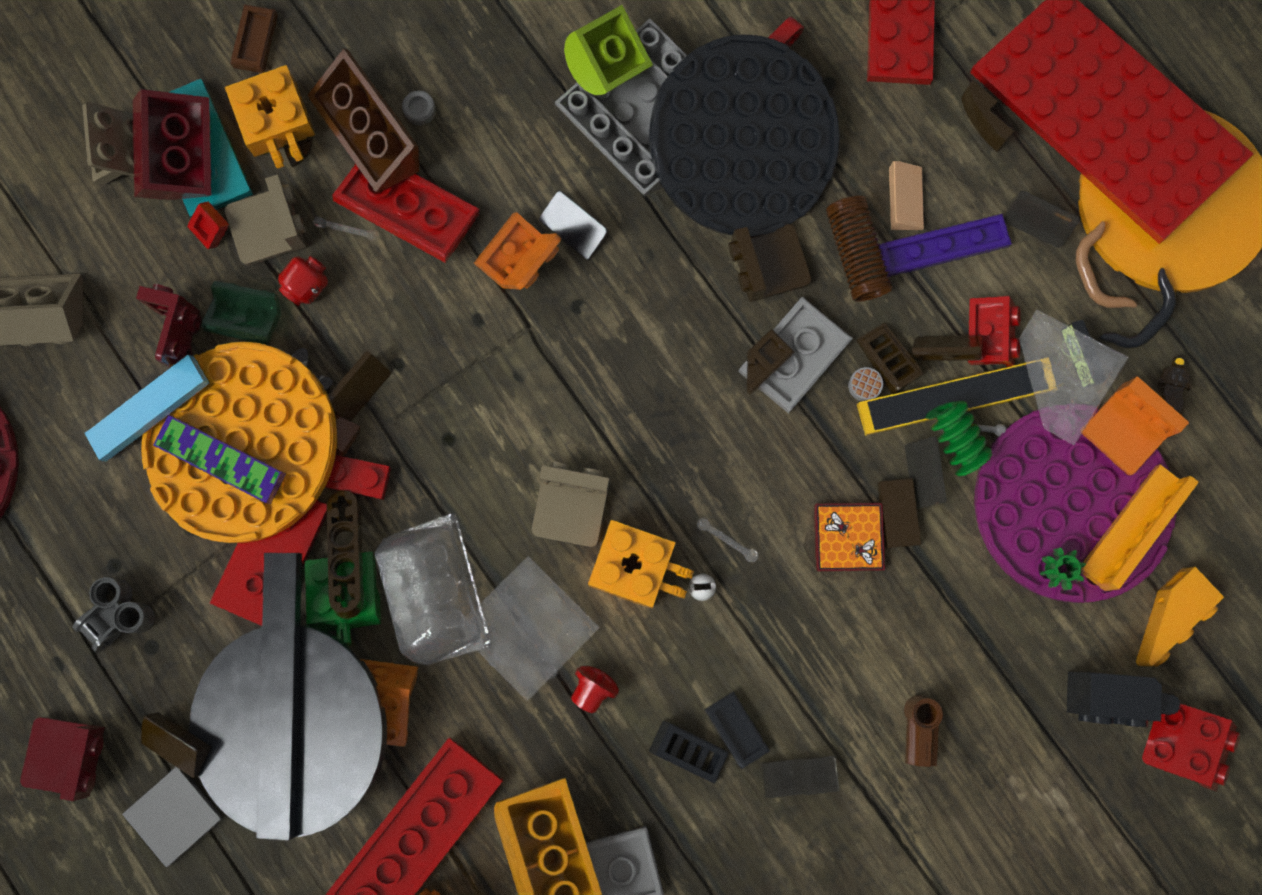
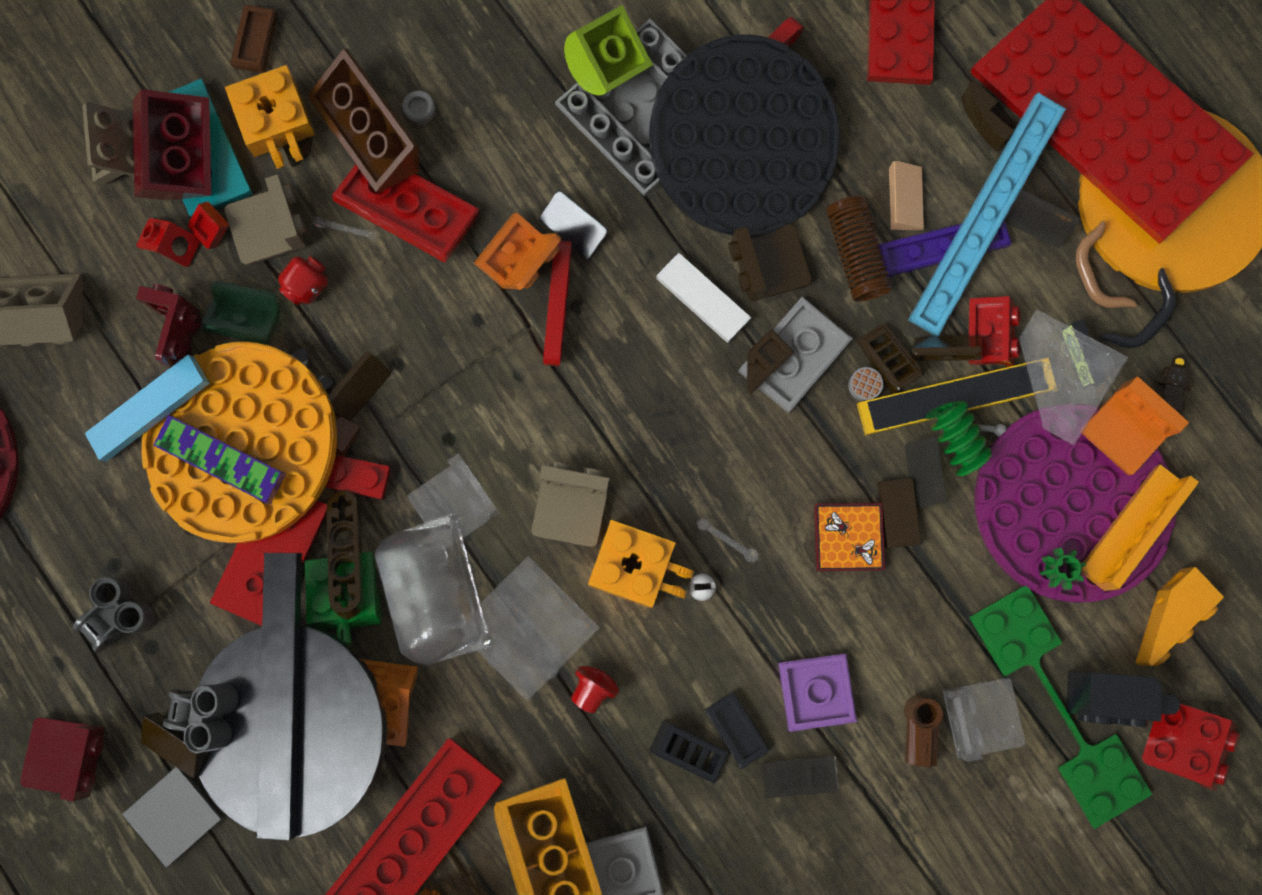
none -> red bracket [136,218,200,267]
none -> dark grey piece [163,683,238,753]
none -> clear bracket [408,453,500,550]
none -> red beam [543,241,572,366]
none -> white tile [656,253,751,343]
none -> medium lavender tile [778,653,857,732]
none -> medium azure tile [908,93,1066,336]
none -> clear bracket [943,678,1026,762]
none -> green hinge [969,586,1152,829]

